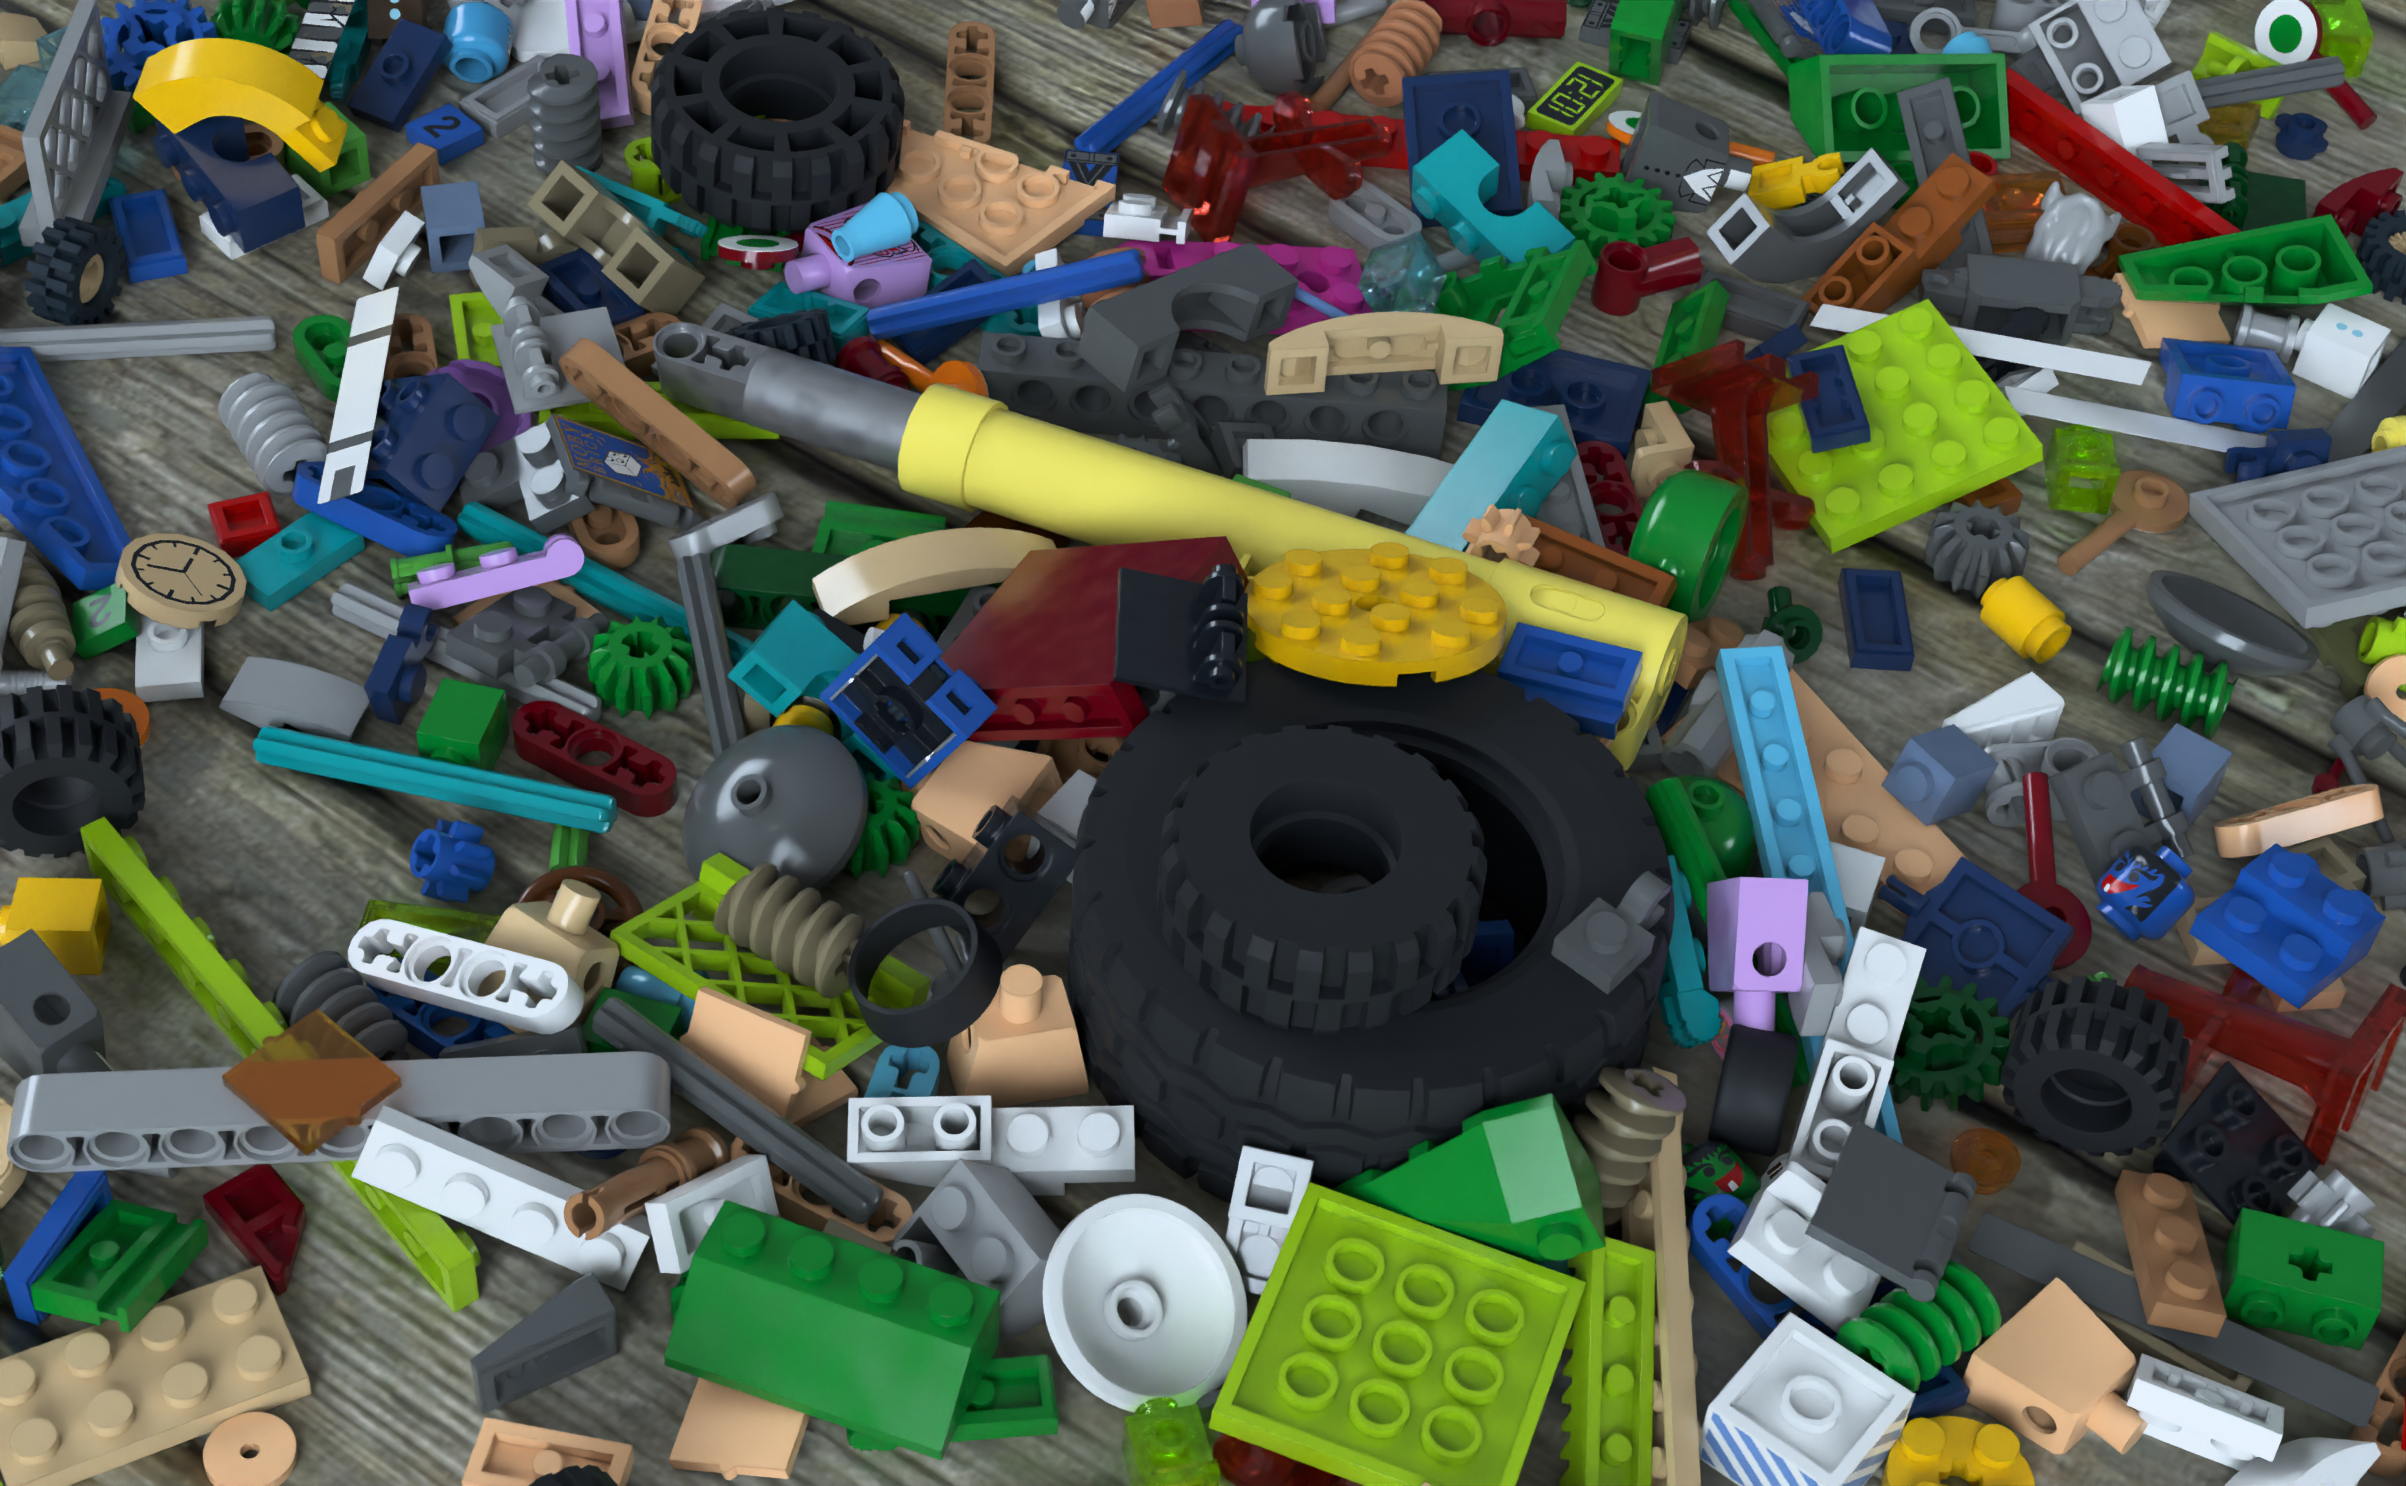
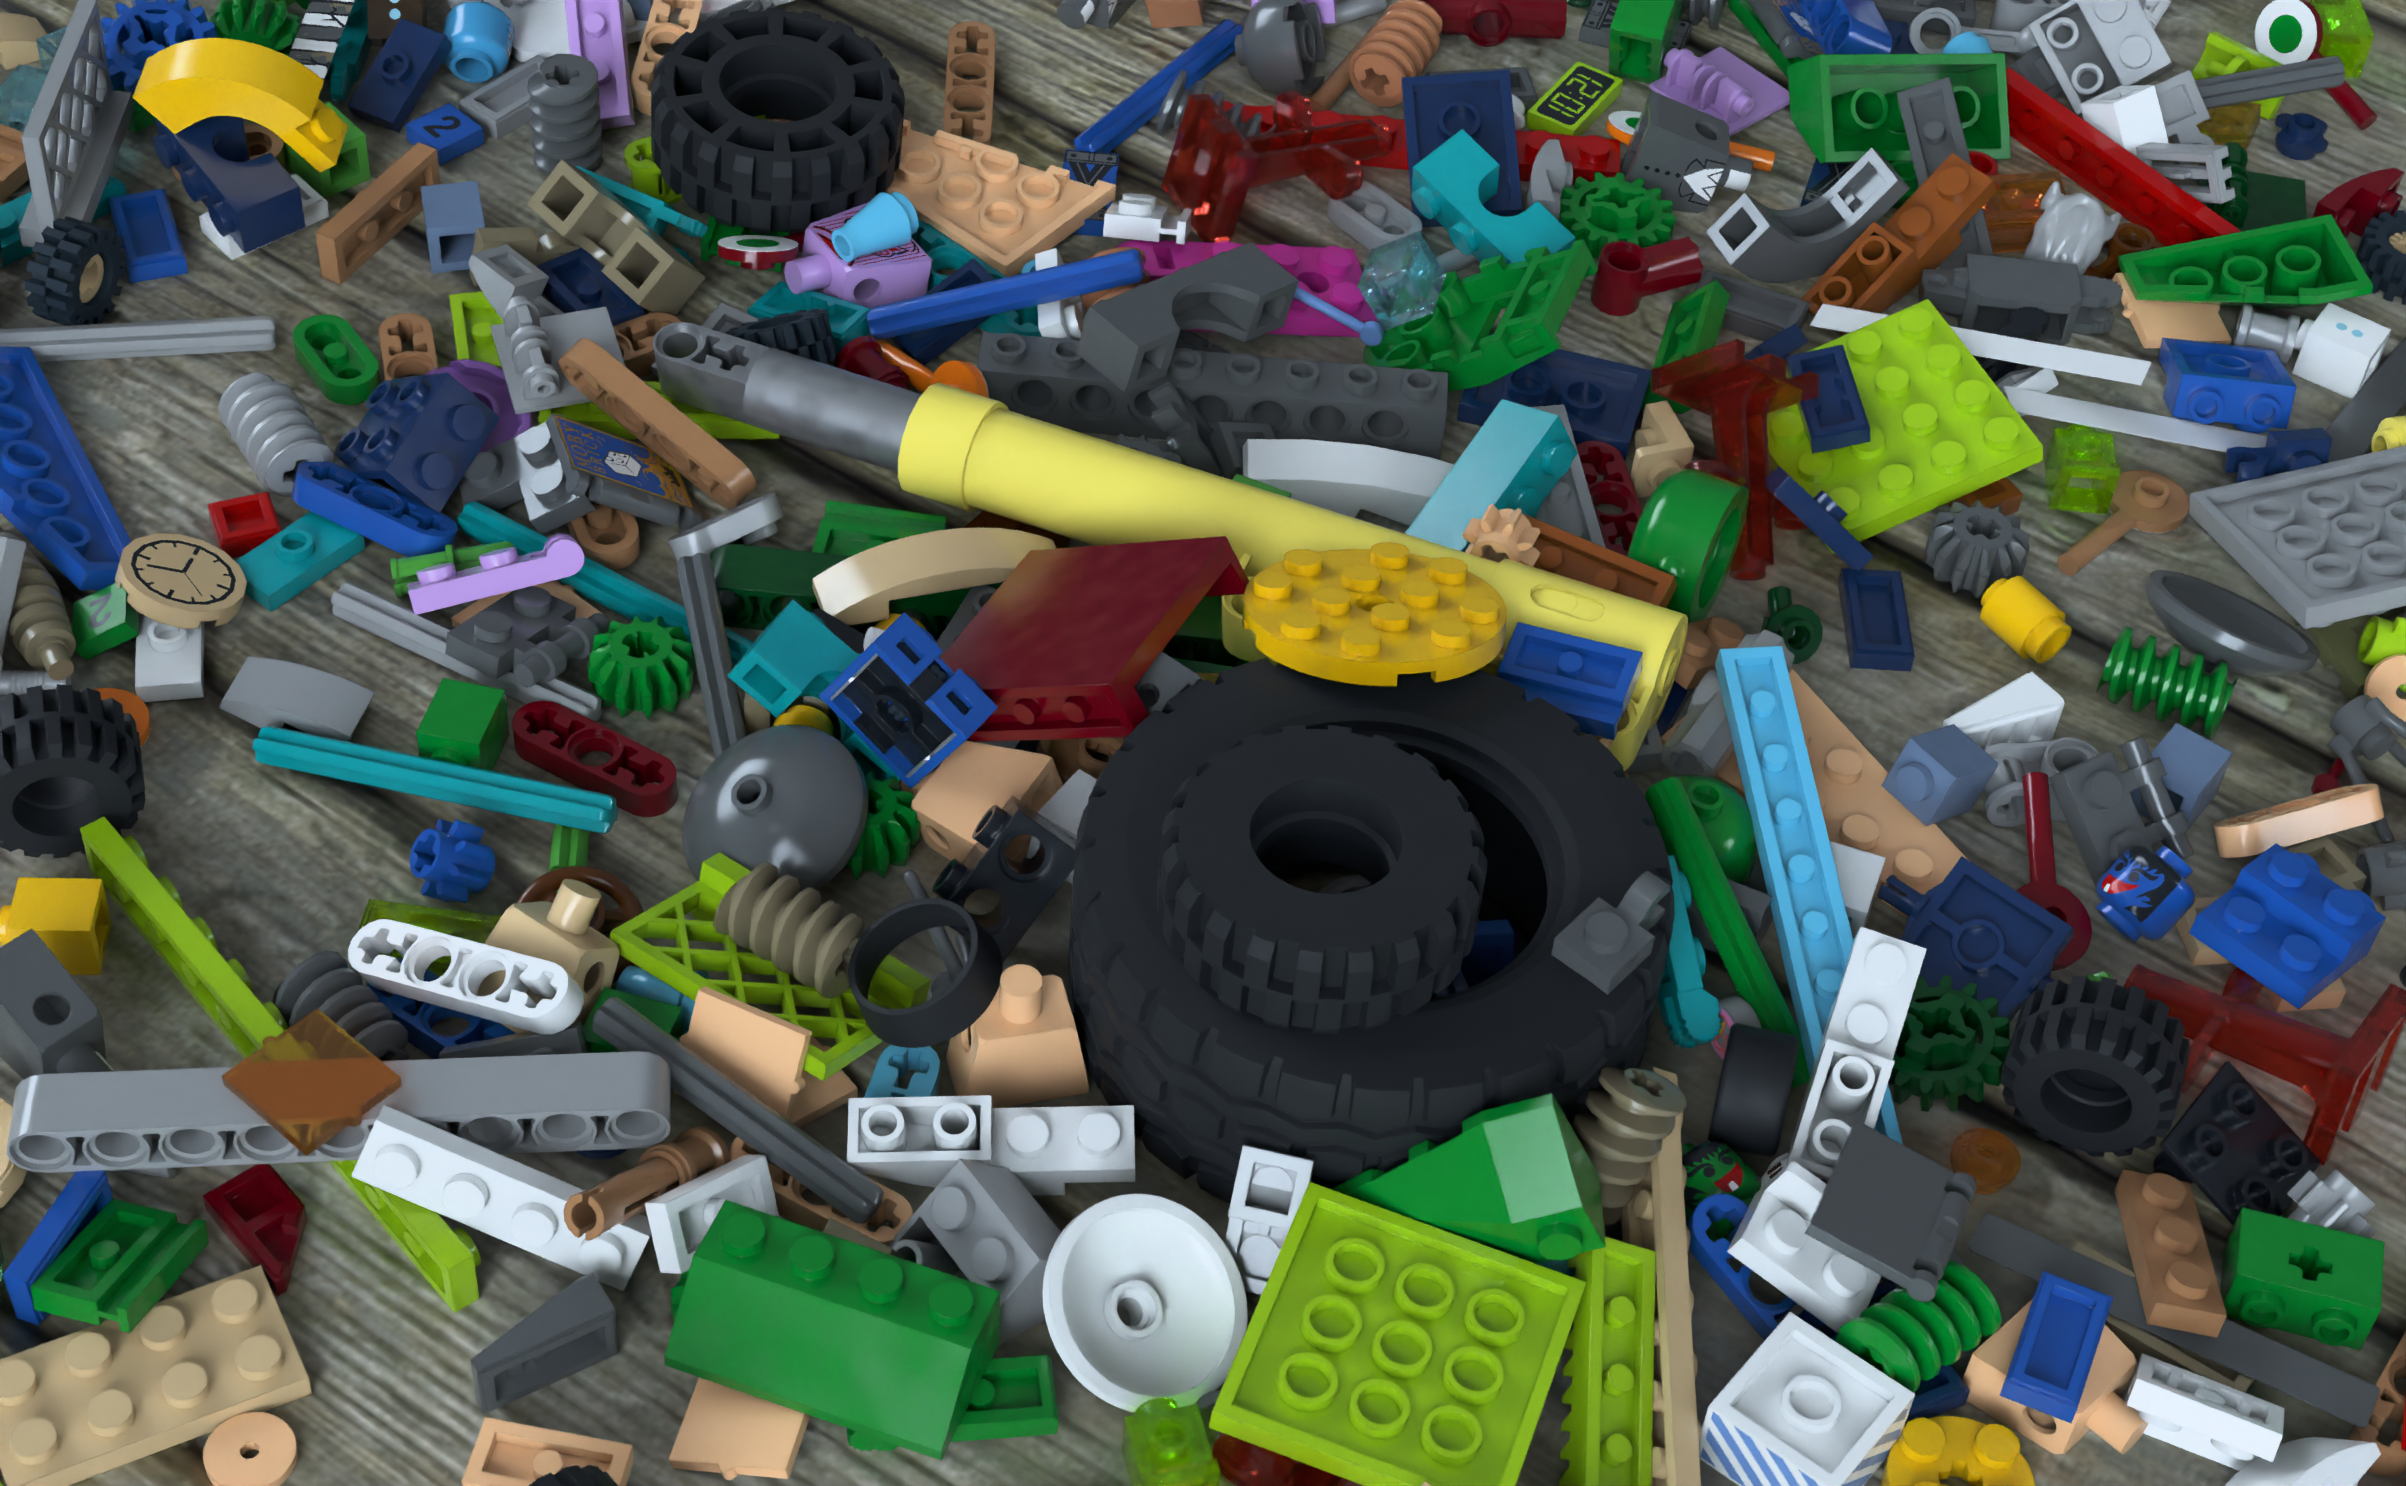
white sticker [317,287,399,504] -> none
white plate [362,210,425,291] -> none
dark blue plate [364,603,440,725] -> none
black hinge [1113,564,1248,707] -> none
tan slope [1264,312,1504,395] -> none
lavender torso [1707,877,1808,1031] -> none
yellow plate [1748,152,1845,210] -> none
light grey slope [1788,891,1847,1037] -> none
none -> lavender hinge [1649,46,1790,137]
none -> dark blue plate [1765,466,1874,571]
none -> blue tile [1999,1271,2113,1423]

